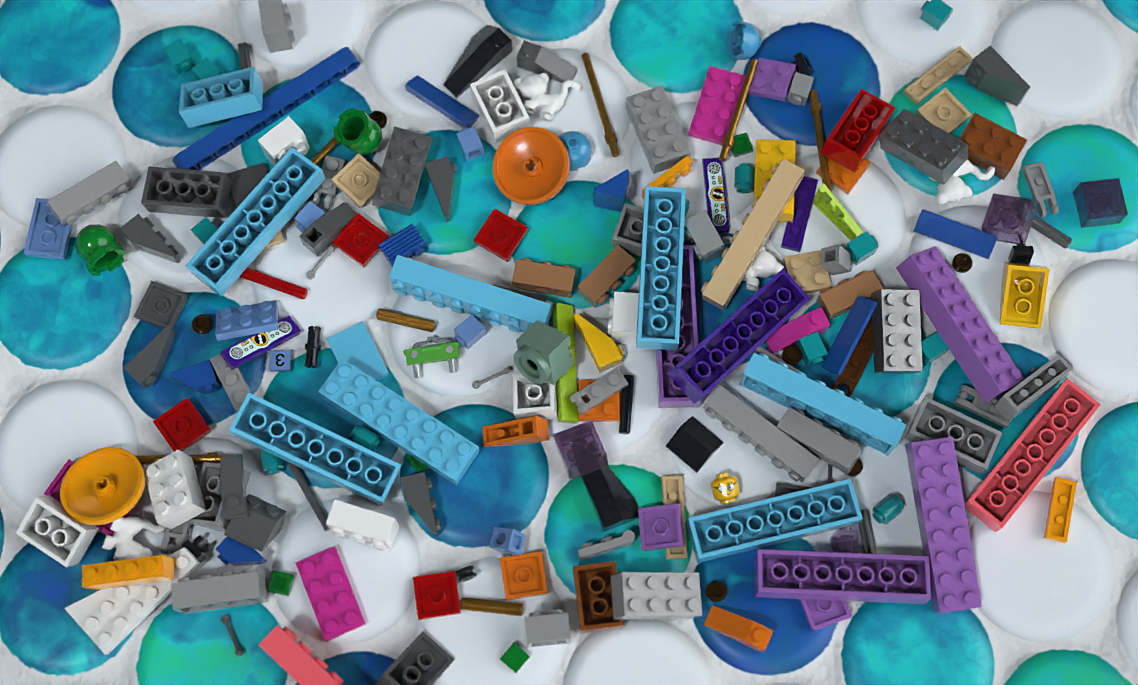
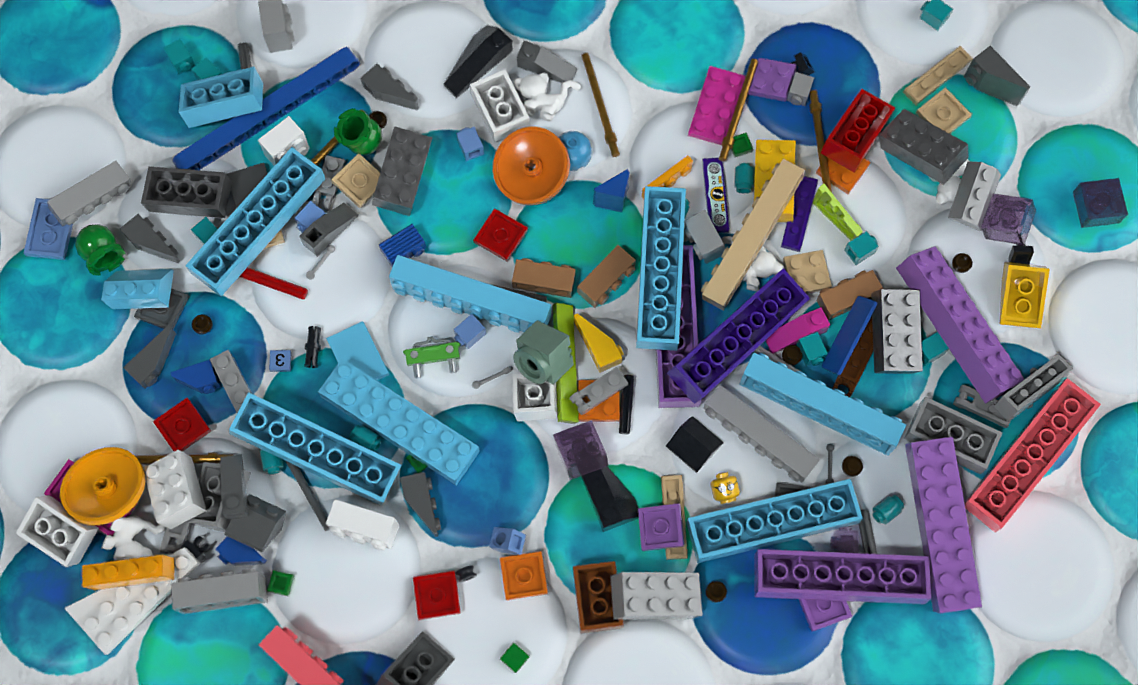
medium blue plate [215,300,278,341] -> none
tile [220,316,301,370] -> none
dark grey hinge [221,615,243,656] -> none
dark pink plate [295,546,366,642] -> none
red plate [332,213,389,267] -> none
pearl gold axle [376,308,435,332] -> none
blue slope [405,75,479,128] -> none
dark grey slope [425,156,457,222] -> none
pearl gold axle [460,597,523,616] -> none
orange slope [482,416,549,447] -> none
light grey brick [525,610,571,648] -> none
light grey plate [577,530,635,561] -> none
white brick [608,292,639,344] -> none
light grey brick [611,203,643,256] -> none
light grey brick [626,85,691,174] -> none
orange slope [704,605,773,653] -> none
dark azure cylinder [726,21,761,60] -> none
light grey brick [776,407,862,475] -> none
light grey brick [821,245,851,275] -> none
blue slope [913,210,998,259] -> none
dark orange brick [959,112,1027,180] -> none
dark grey axle [1017,209,1072,248] -> none
light grey hinge [1022,162,1058,218] -> none
light orange plate [1044,477,1077,544] -> none
none -> medium azure slope [101,269,174,309]
none -> dark grey slope [360,64,419,110]
none -> light grey slope [948,161,1001,231]

